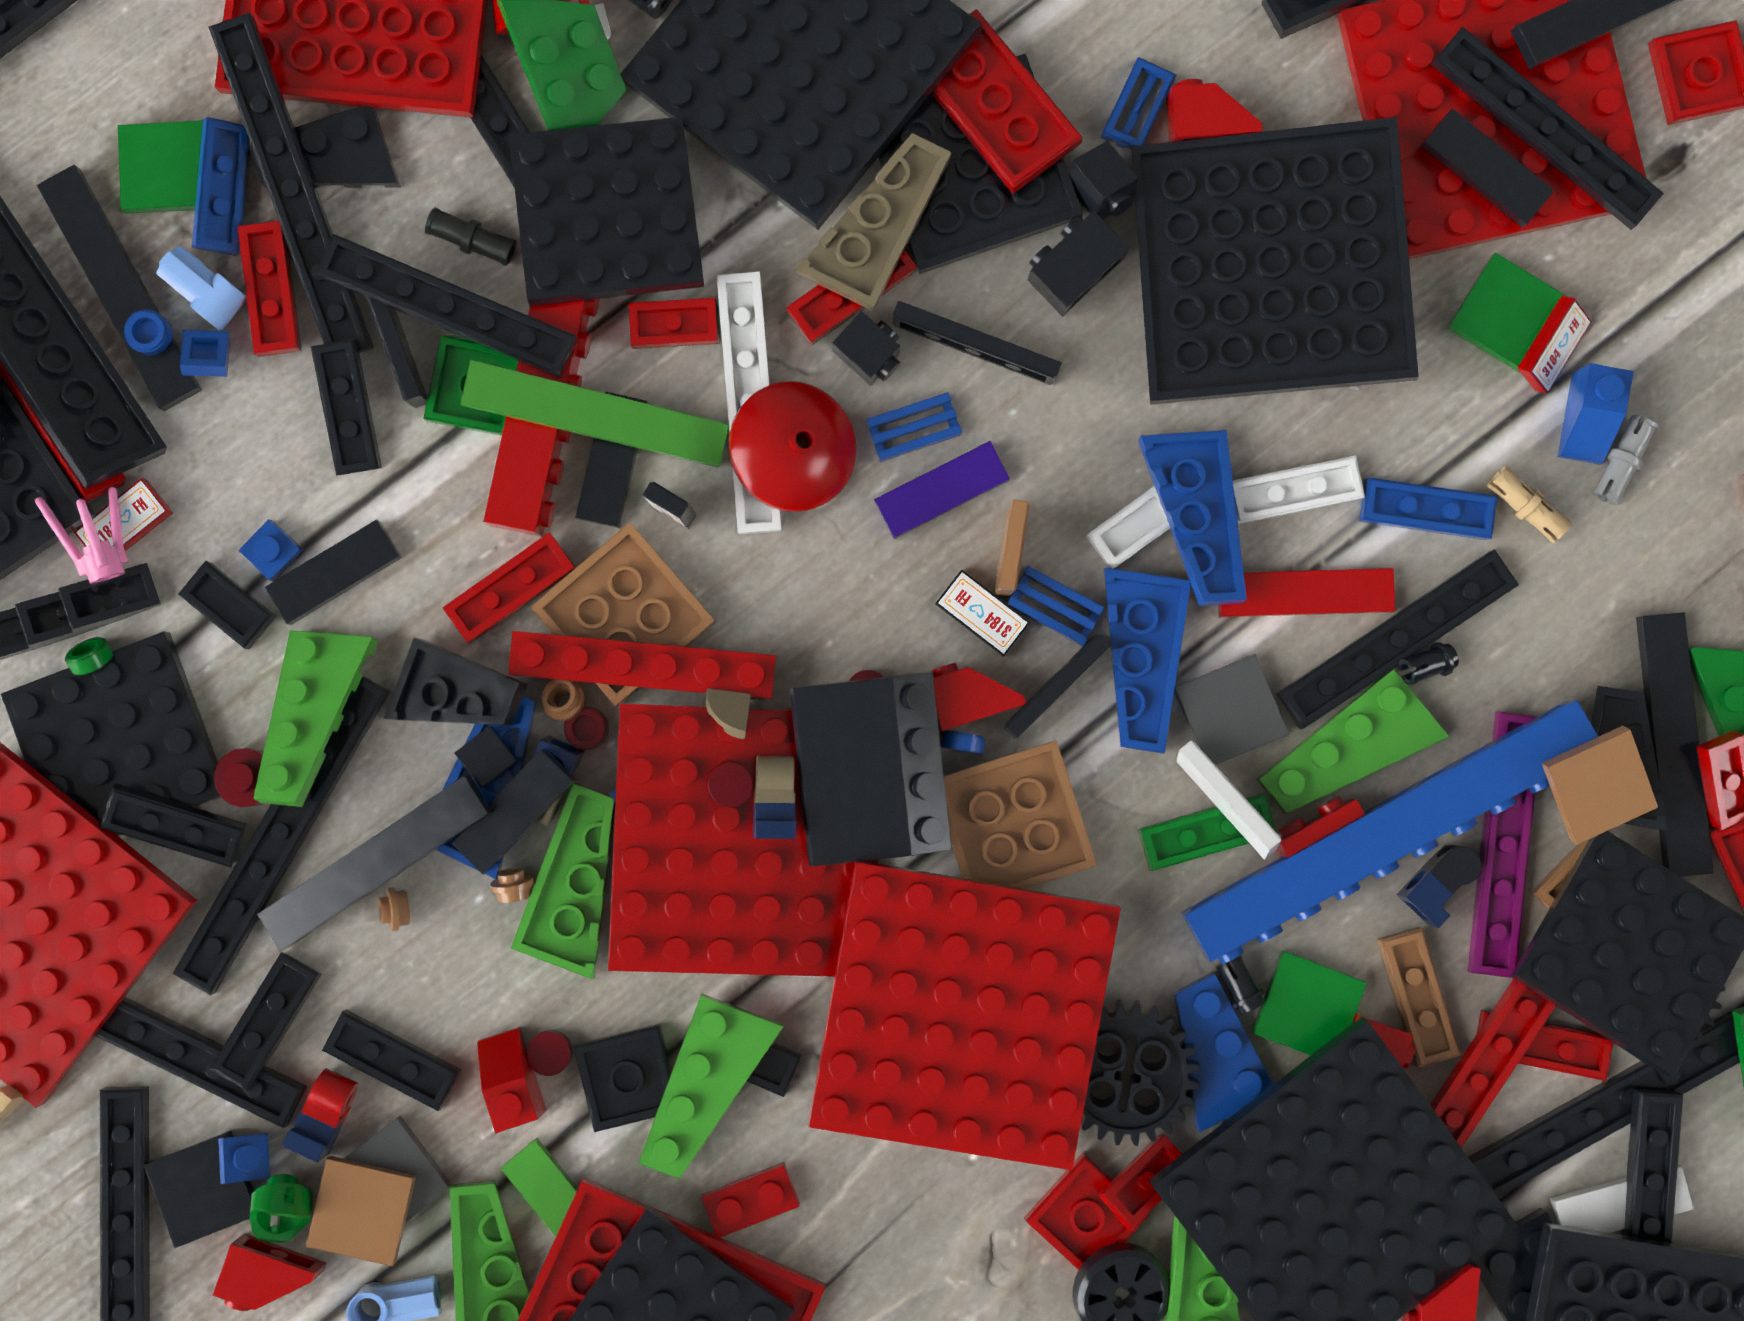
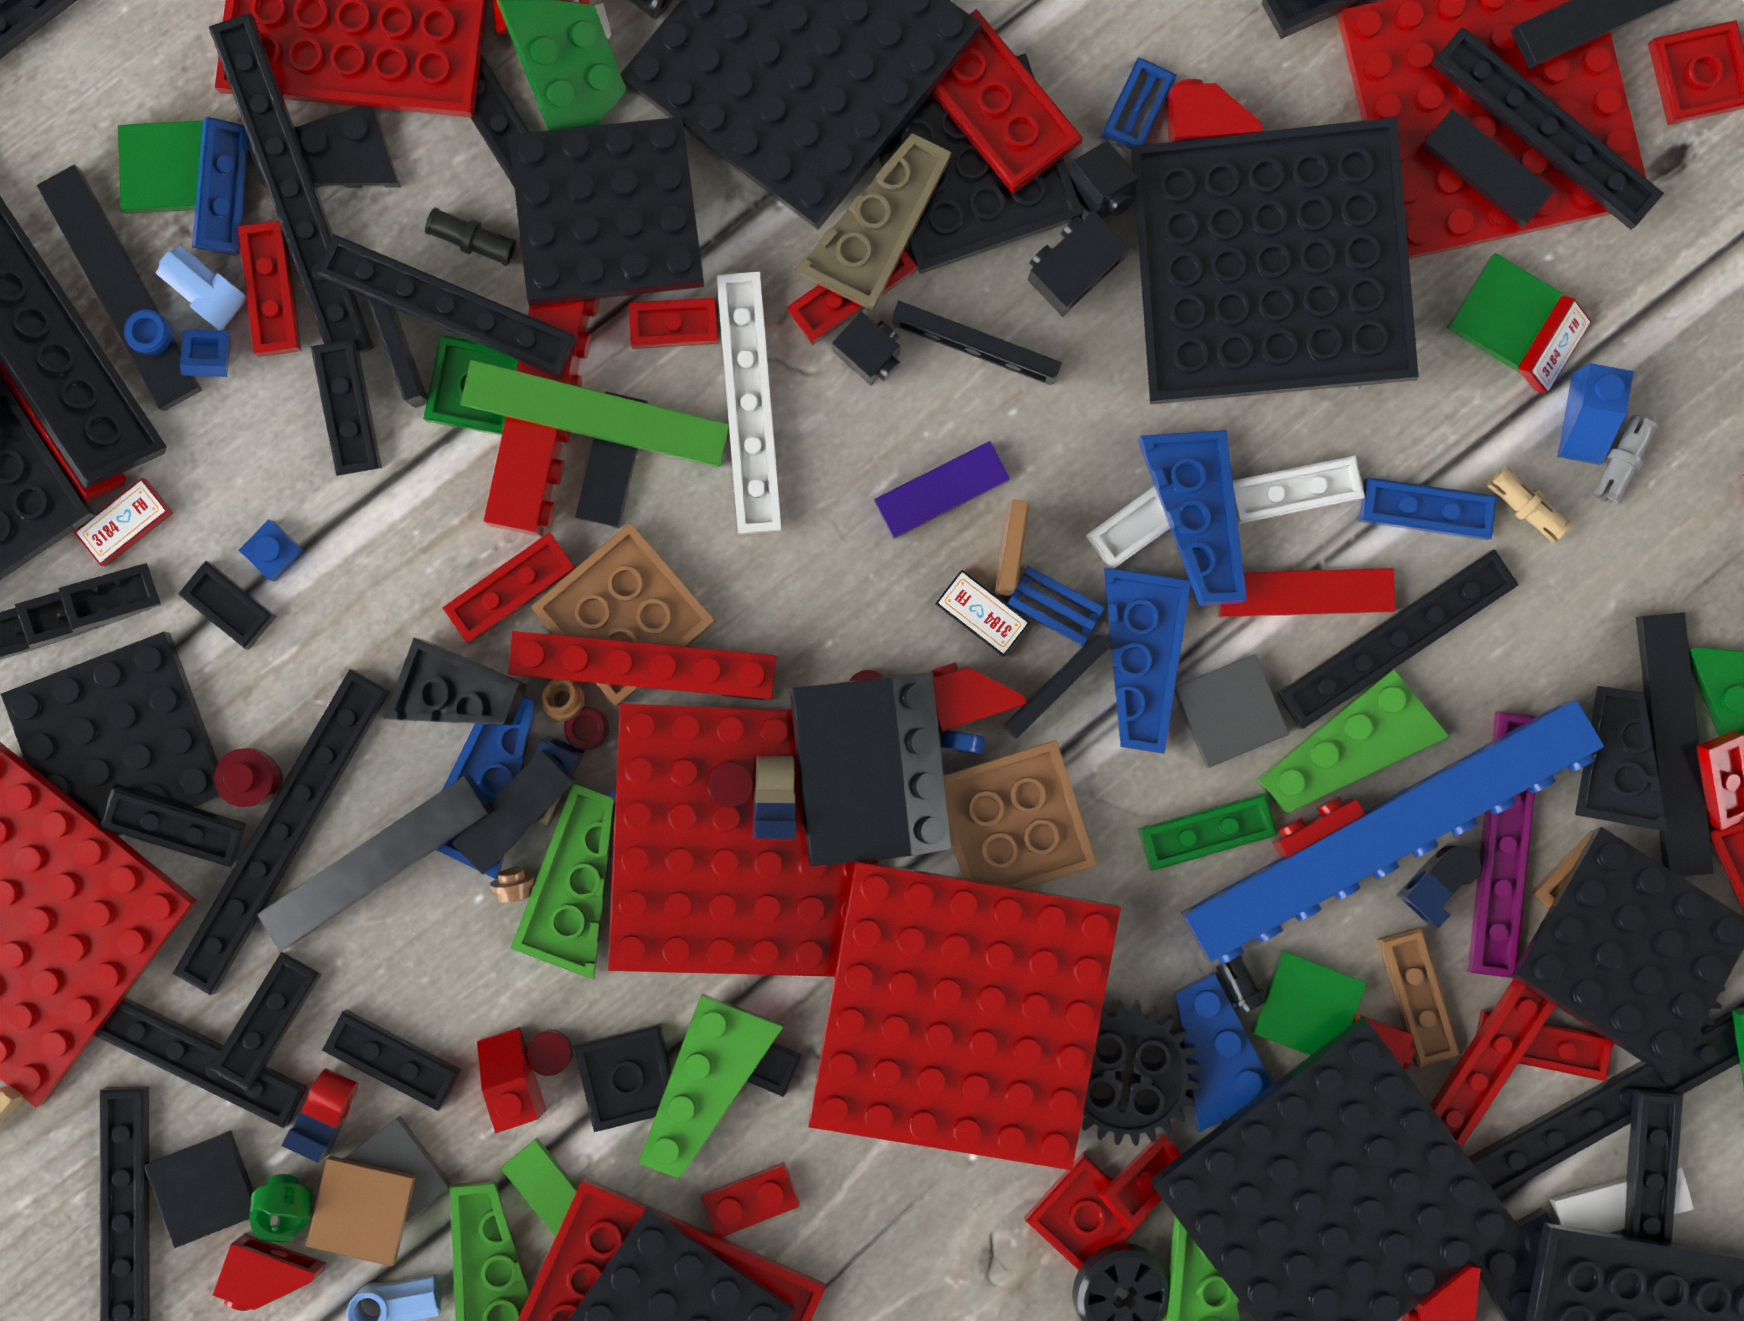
bright pink plant [35,487,129,584] -> none
green tile [65,637,113,675] -> none
blue plate [218,1133,270,1184] -> none
bright green wing [253,630,378,807] -> none
black tile [265,519,402,625] -> none
medium nougat plate [378,887,410,932] -> none
black tile [454,726,519,788] -> none
black tile [642,481,696,529] -> none
dark tan tile [706,688,751,739] -> none
red dish [729,381,856,512] -> none
blue tile [866,392,962,462] -> none
white tile [1176,741,1281,860] -> none
black pin [1398,642,1459,686] -> none
medium nougat tile [1542,726,1658,845] -> none

